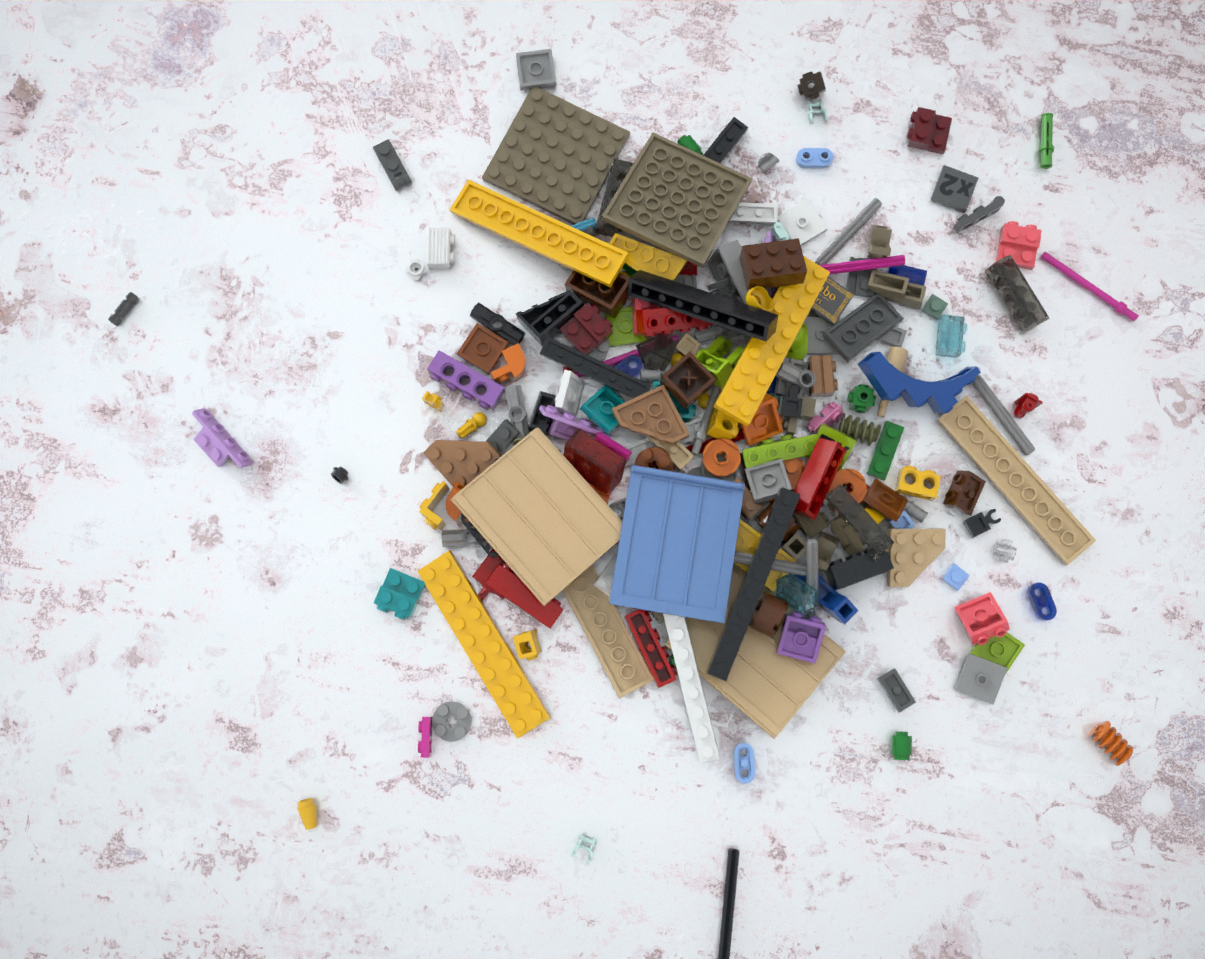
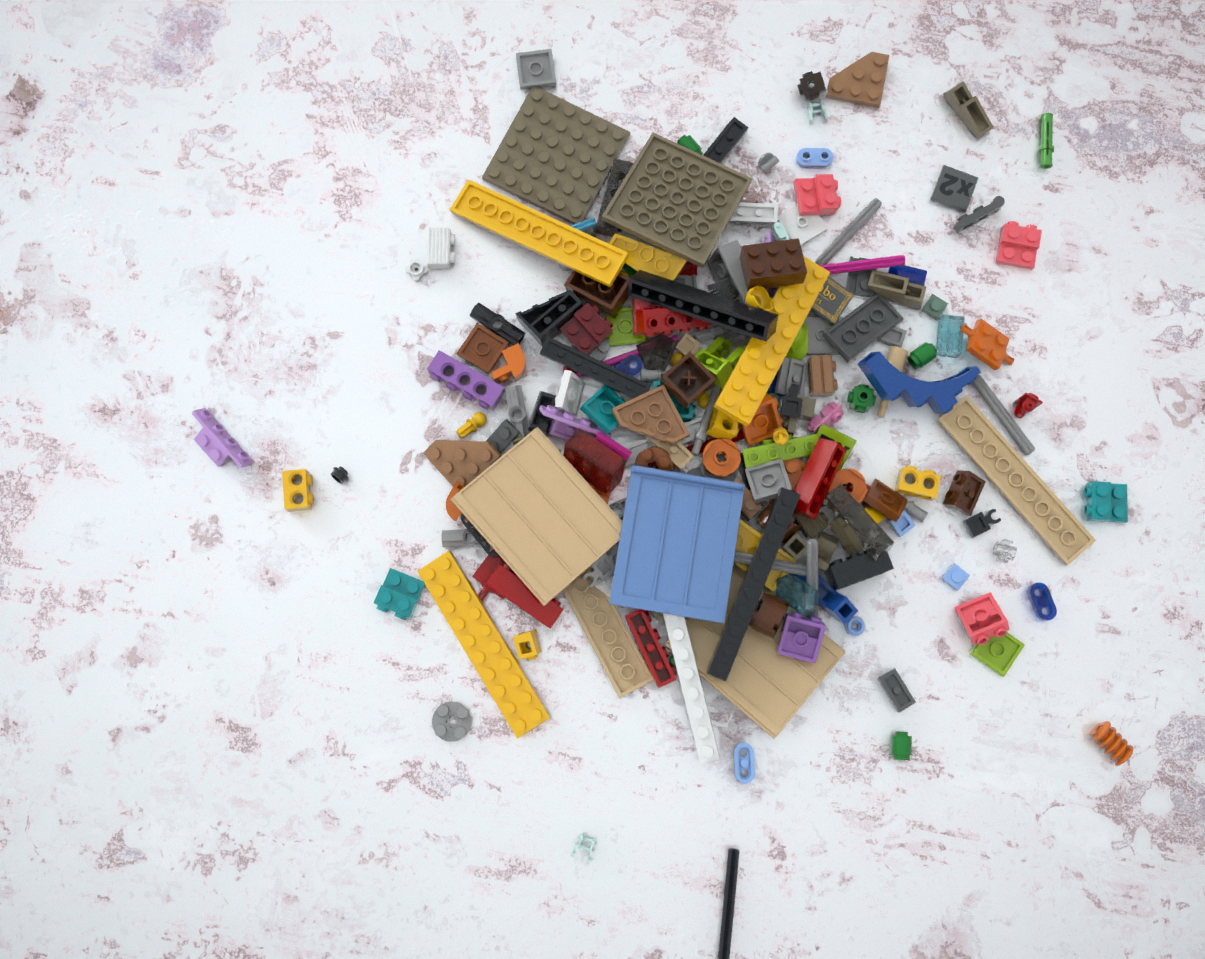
dark grey axle [108,292,138,325] -> none
yellow cone [297,798,317,830] -> none
dark grey plate [373,139,412,191] -> none
dark pink plate [418,717,432,758] -> none
yellow bracket [419,481,449,531] -> none
yellow plate [422,391,444,412] -> none
light grey piece [775,360,816,390] -> none
olive piece [838,413,881,446] -> none
green plate [866,421,904,481] -> none
dark tan brick [867,224,892,258] -> none
tan plate [887,528,946,587] -> none
dark red plate [906,107,952,154] -> none
light grey plate [955,653,1008,705] -> none
clear smoke brick [985,255,1050,334] -> none
dark pink bar [1040,252,1139,321] -> none
none -> yellow brick [282,469,314,512]
none -> light grey plate [581,553,615,587]
none -> yellow axle [773,427,789,446]
none -> coral plate [793,174,841,215]
none -> medium nougat plate [825,52,889,108]
none -> light blue plate [845,616,865,636]
none -> green brick [907,342,937,369]
none -> dark tan slope [943,81,994,138]
none -> orange plate [960,319,1015,370]
none -> teal plate [1084,481,1128,523]

